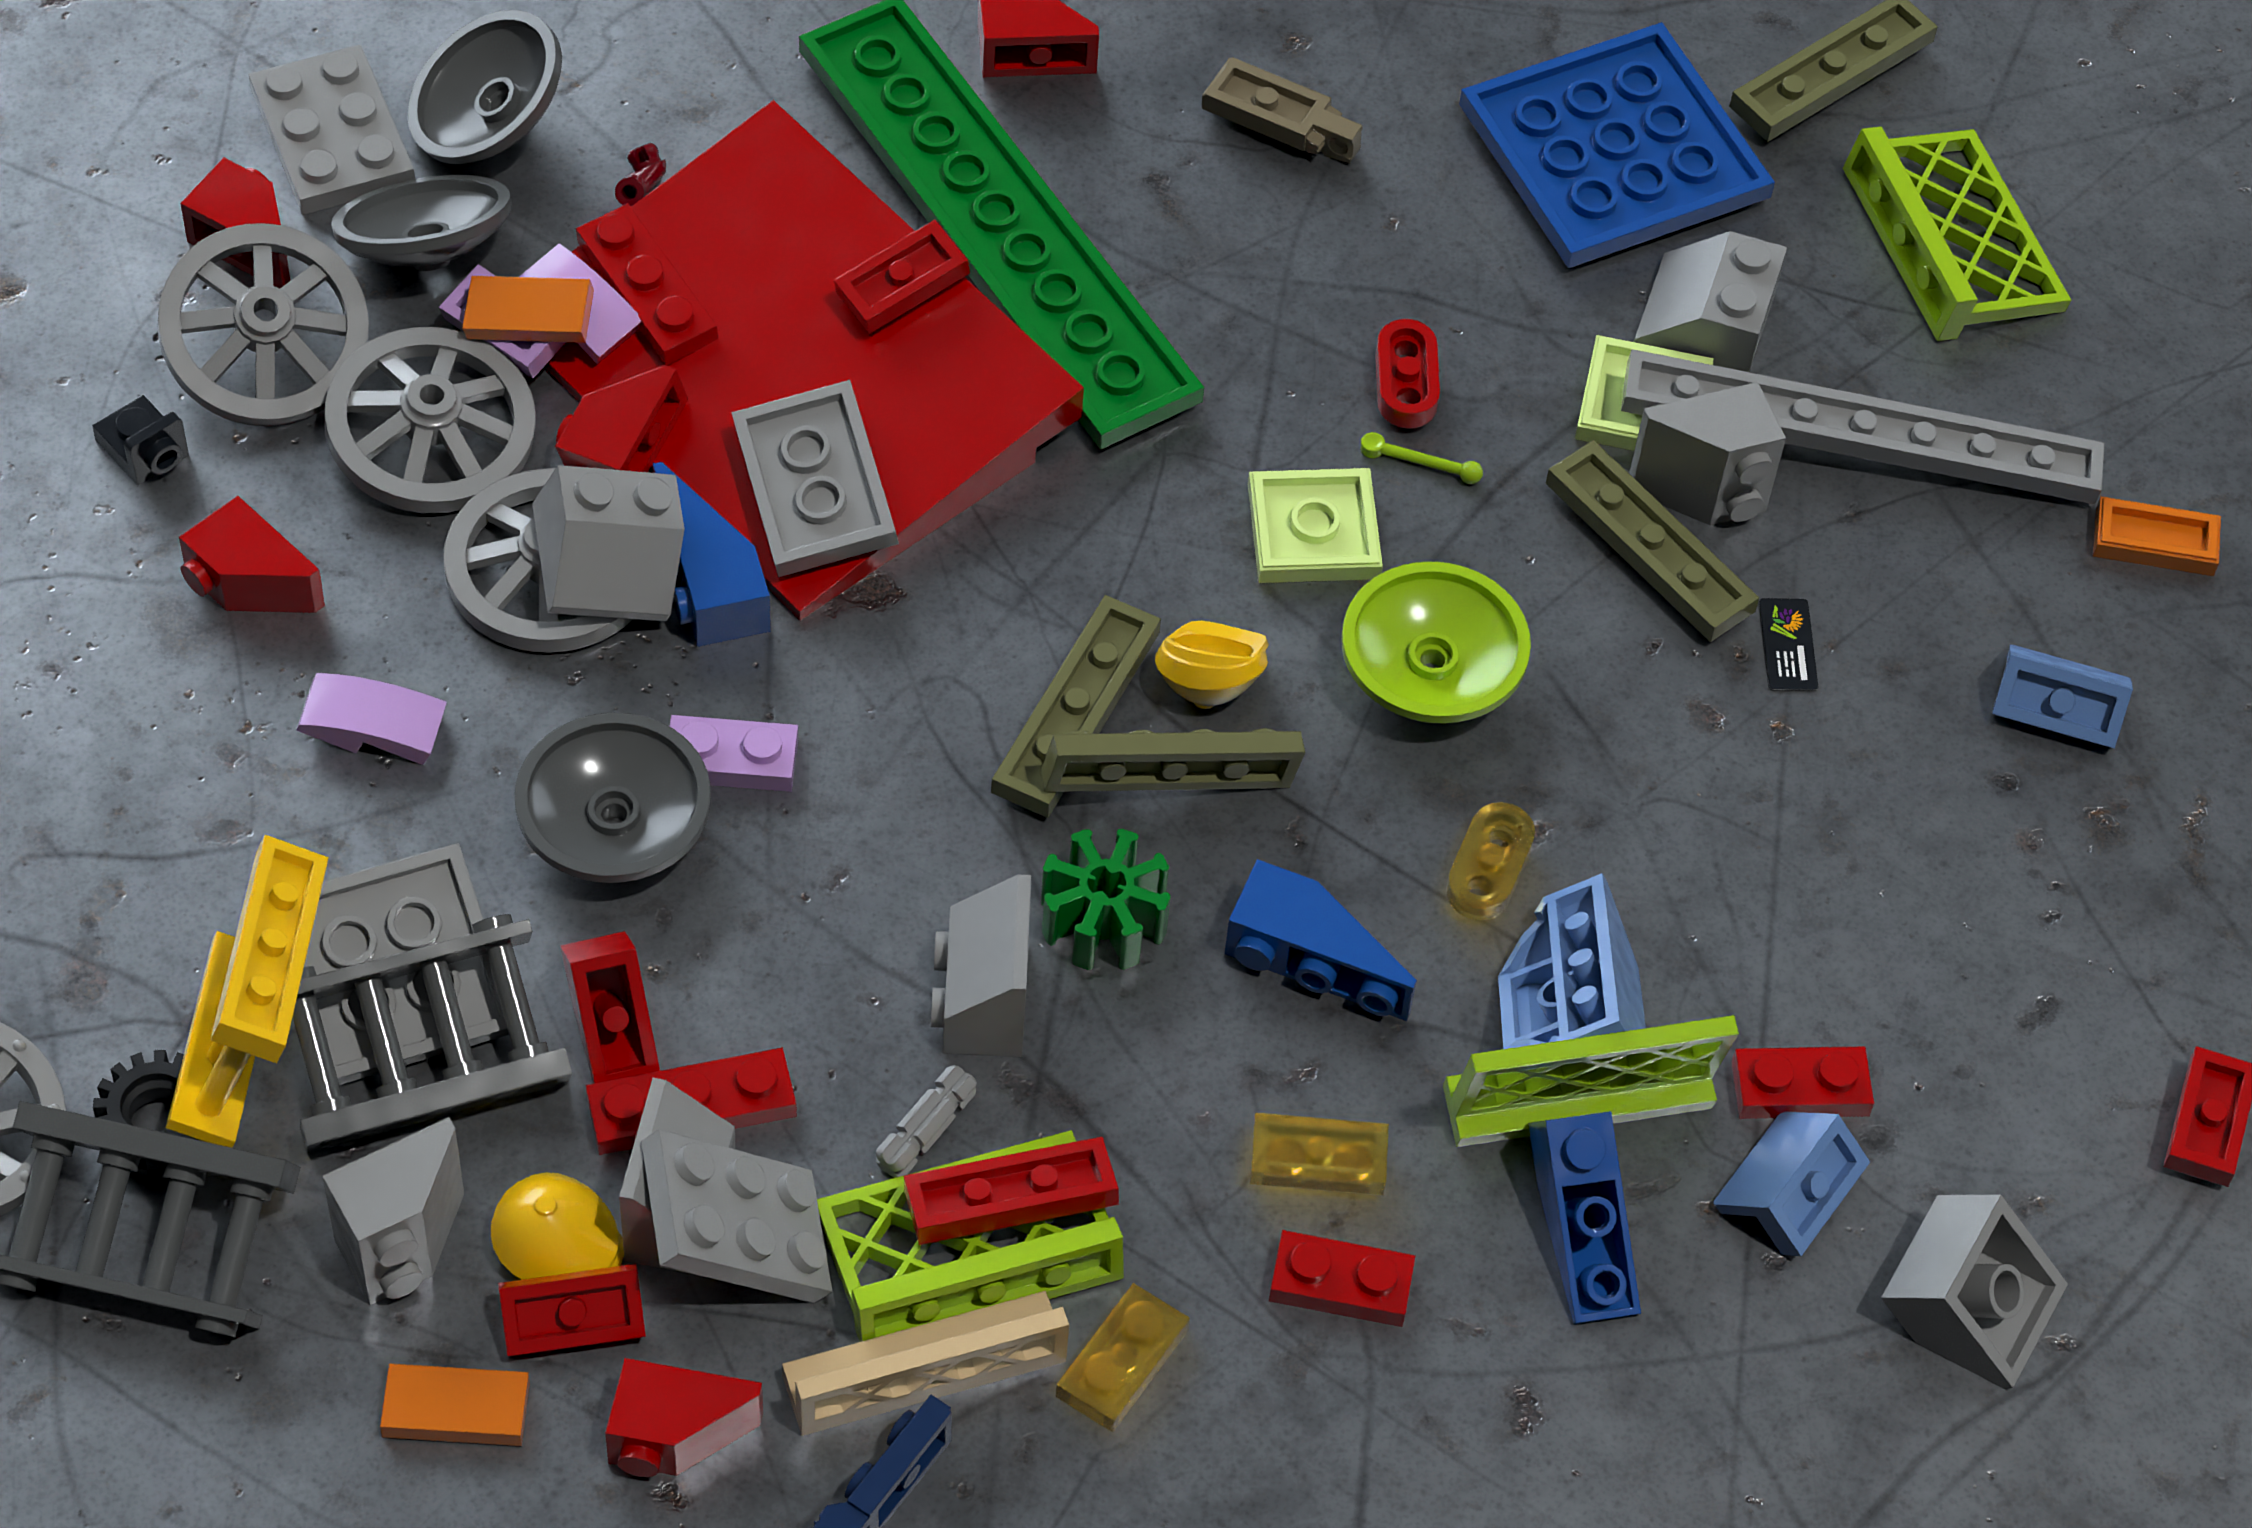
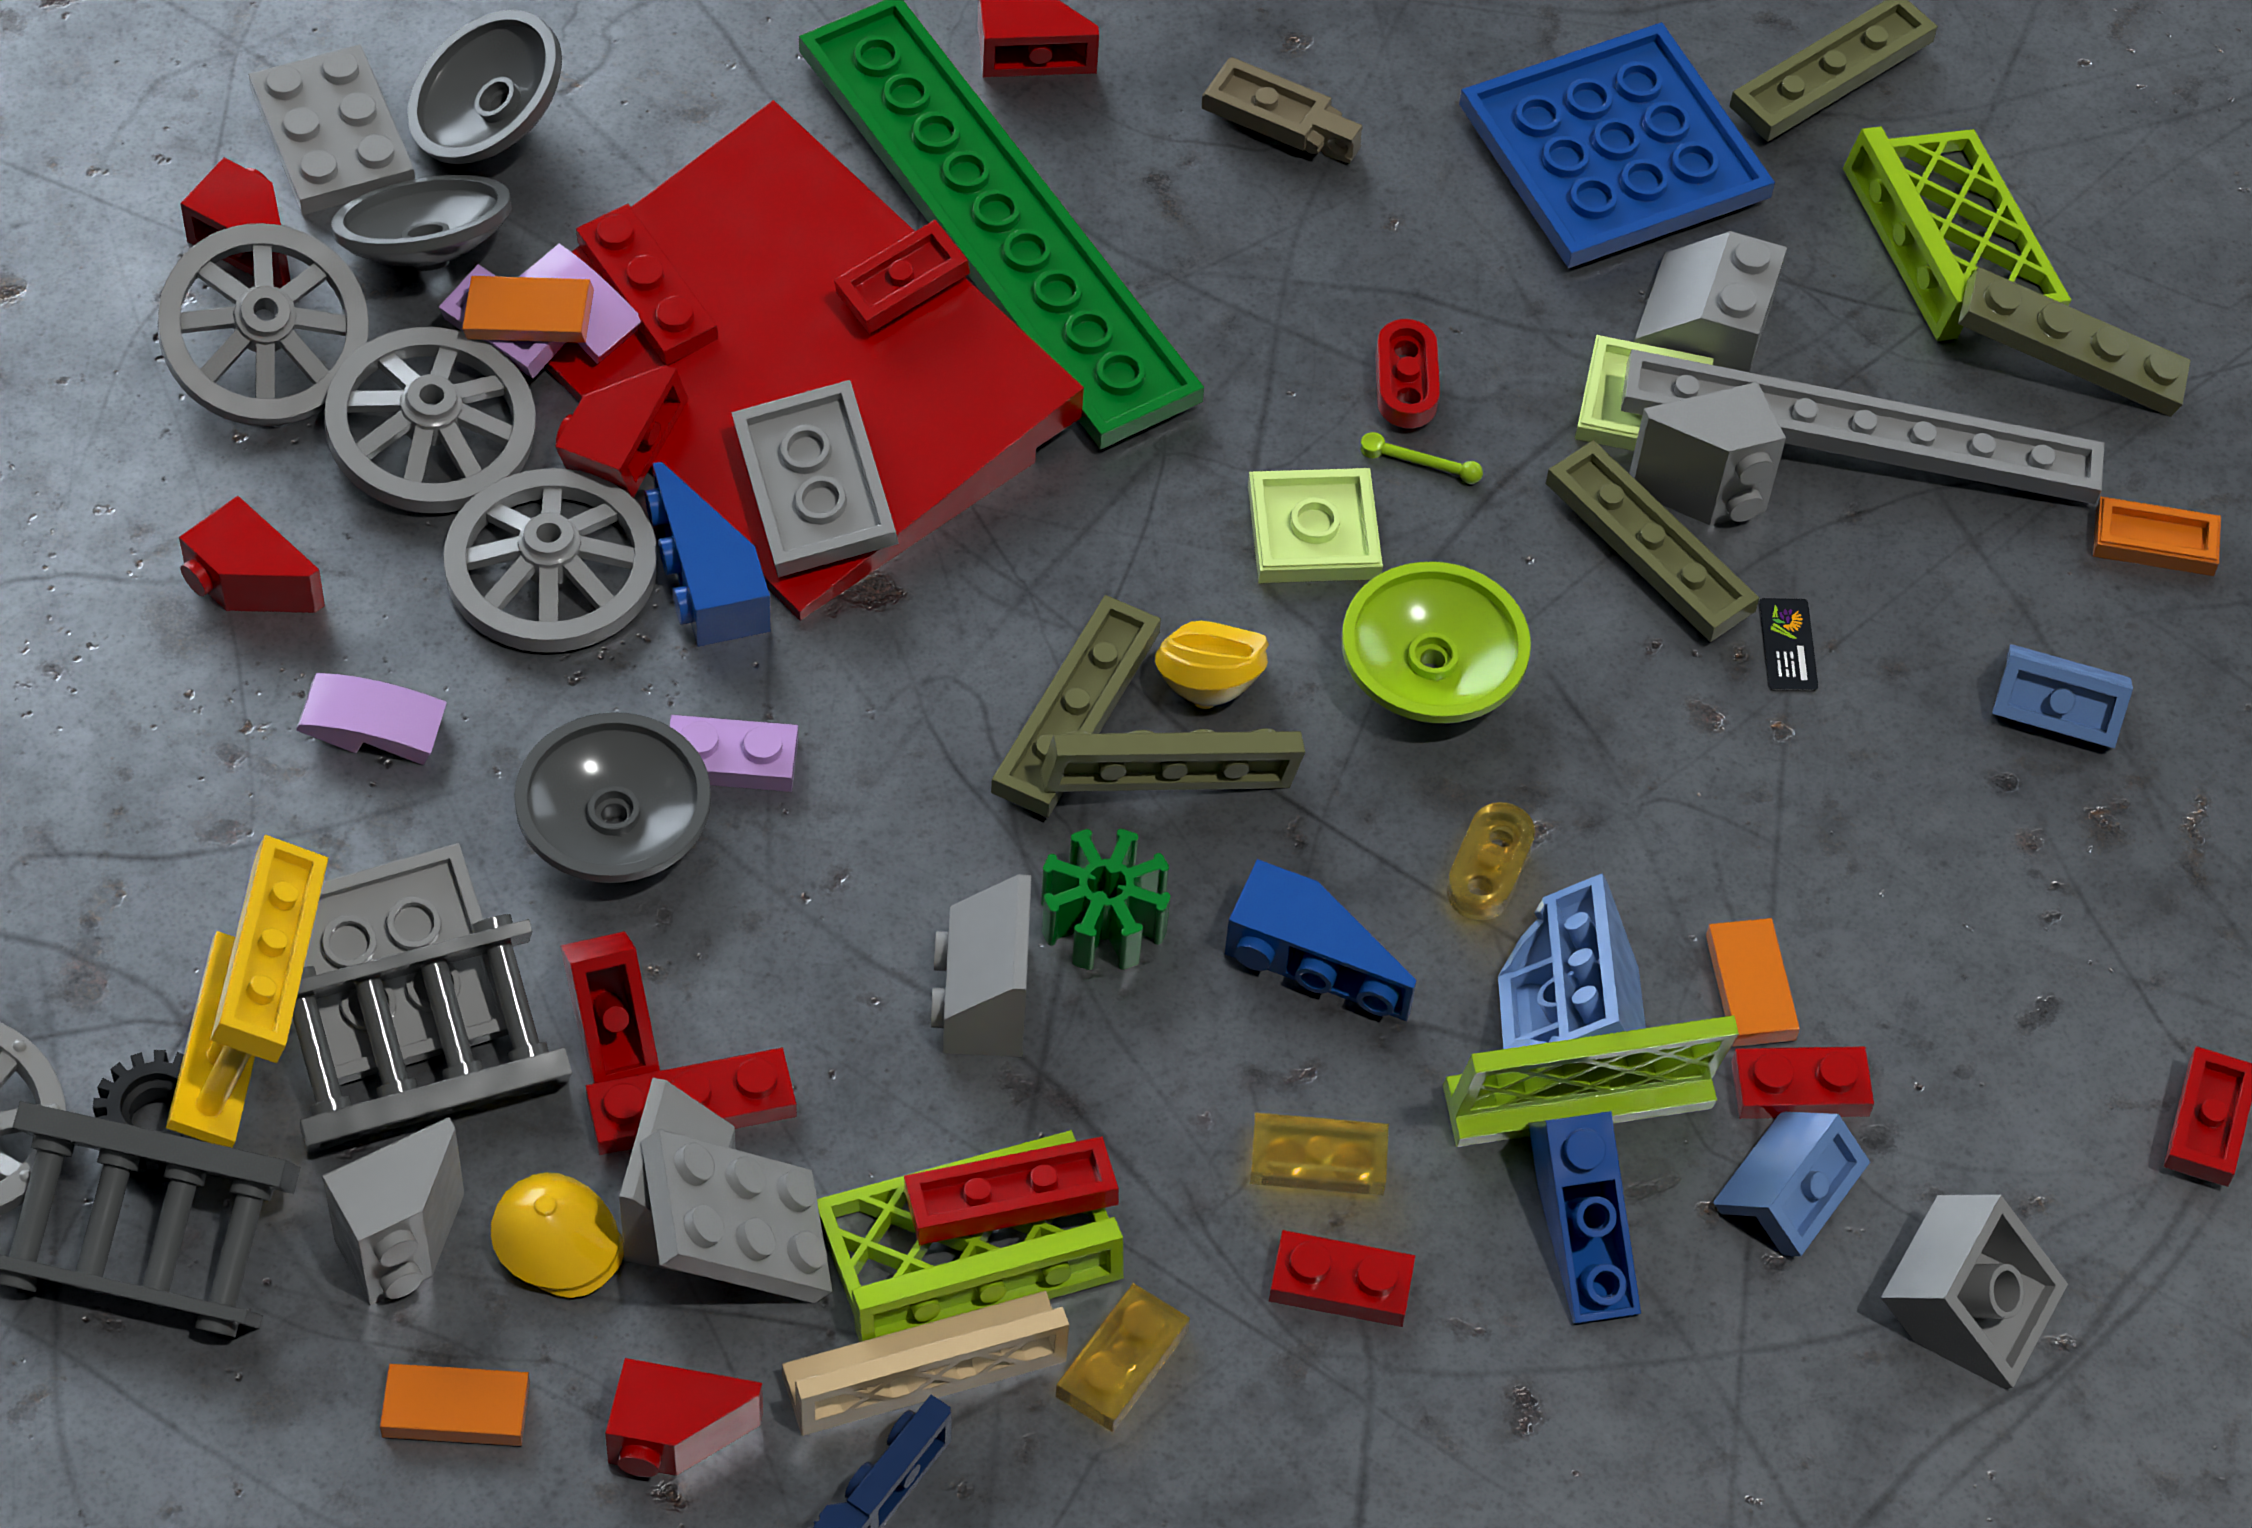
black bracket [92,395,189,486] -> none
red plate [498,1264,646,1356] -> none
light grey slope [532,465,685,621] -> none
dark red arm [615,143,666,207] -> none
light grey axle [876,1065,977,1178] -> none
none -> orange tile [1706,918,1800,1047]
none -> olive plate [1958,267,2191,417]

